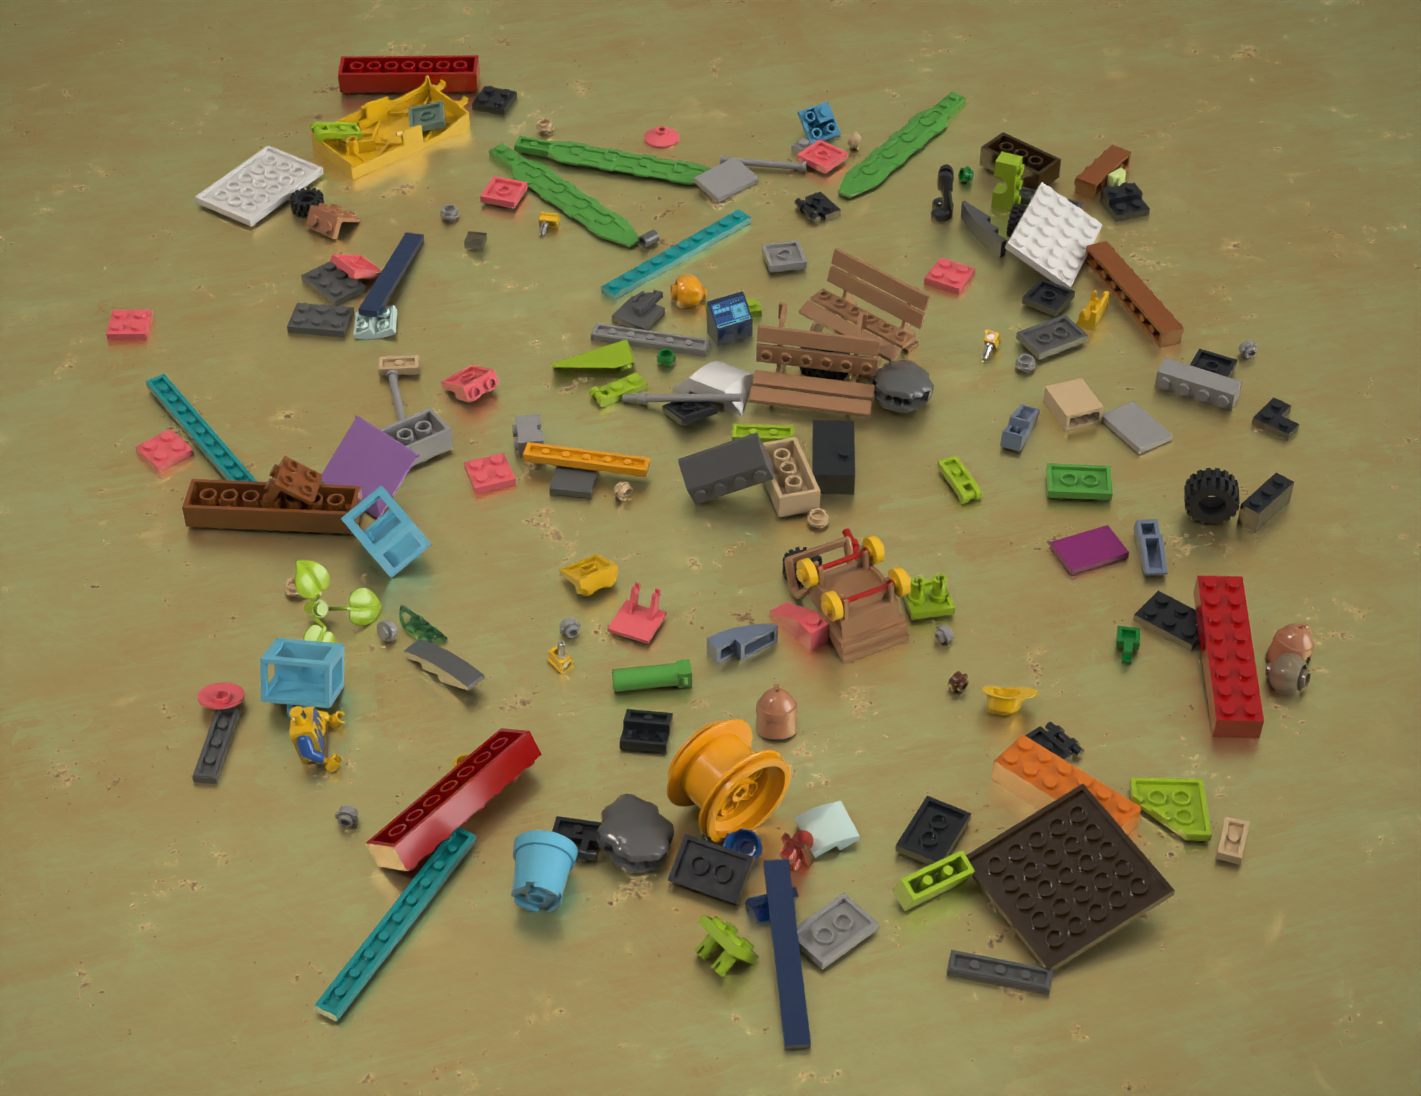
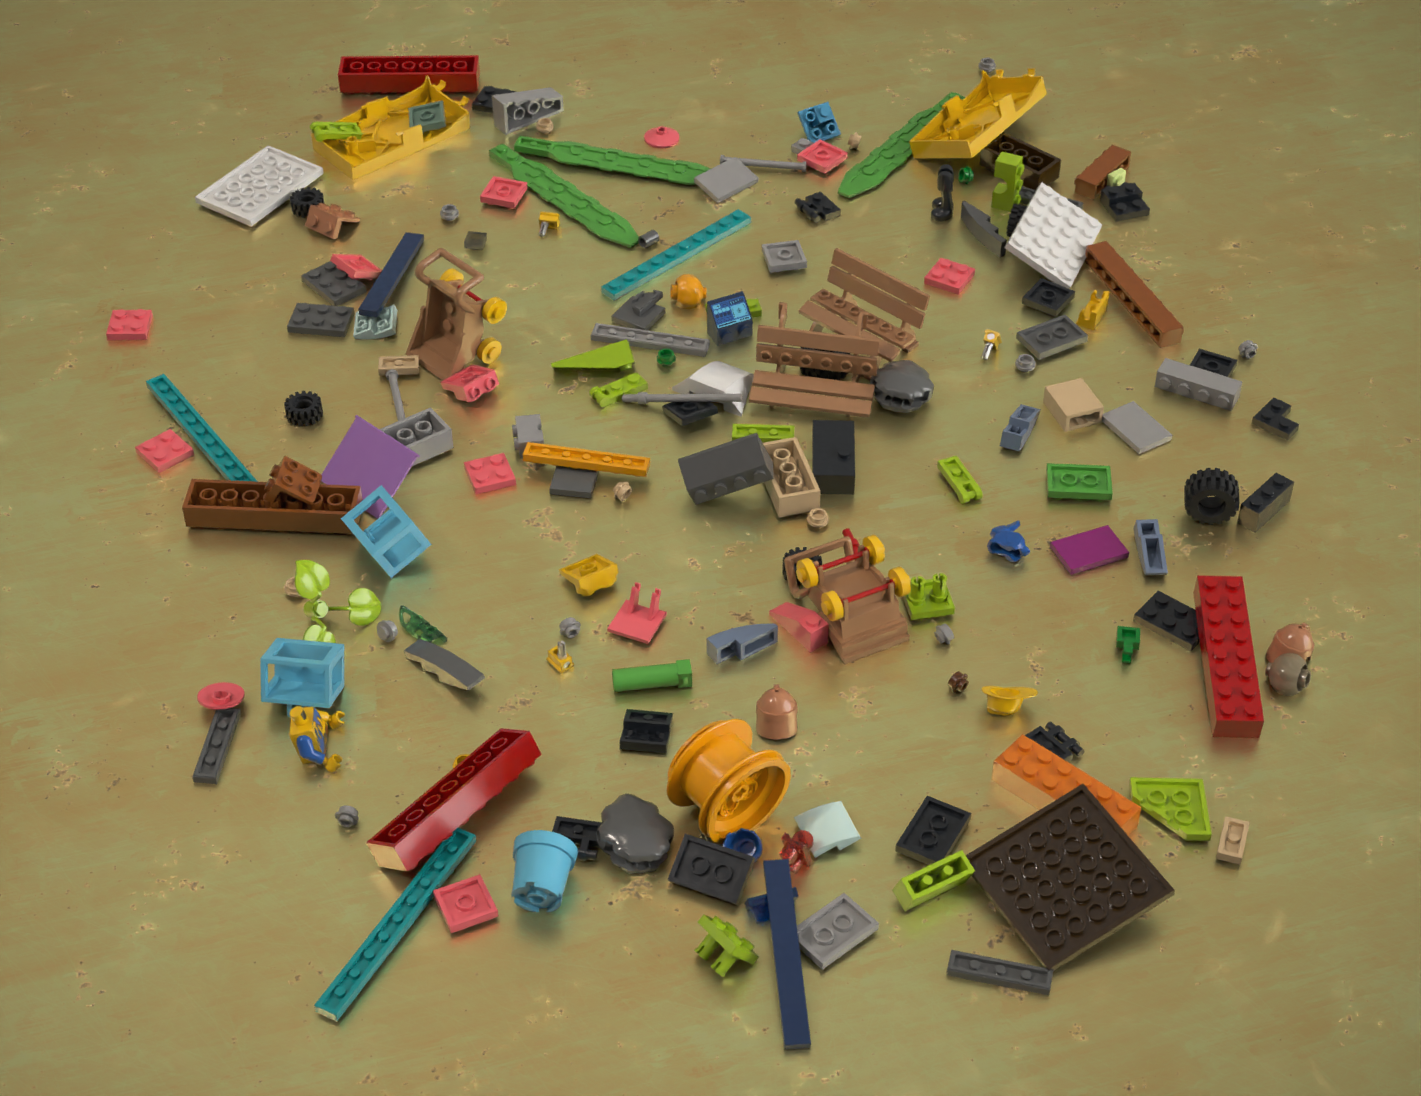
none -> black tyre [284,391,323,427]
none -> medium nougat piece [405,248,507,380]
none -> coral plate [433,874,499,933]
none -> light grey wedge [492,87,564,135]
none -> yellow piece [909,68,1047,158]
none -> light grey plate [979,58,996,73]
none -> blue animal [987,521,1030,562]

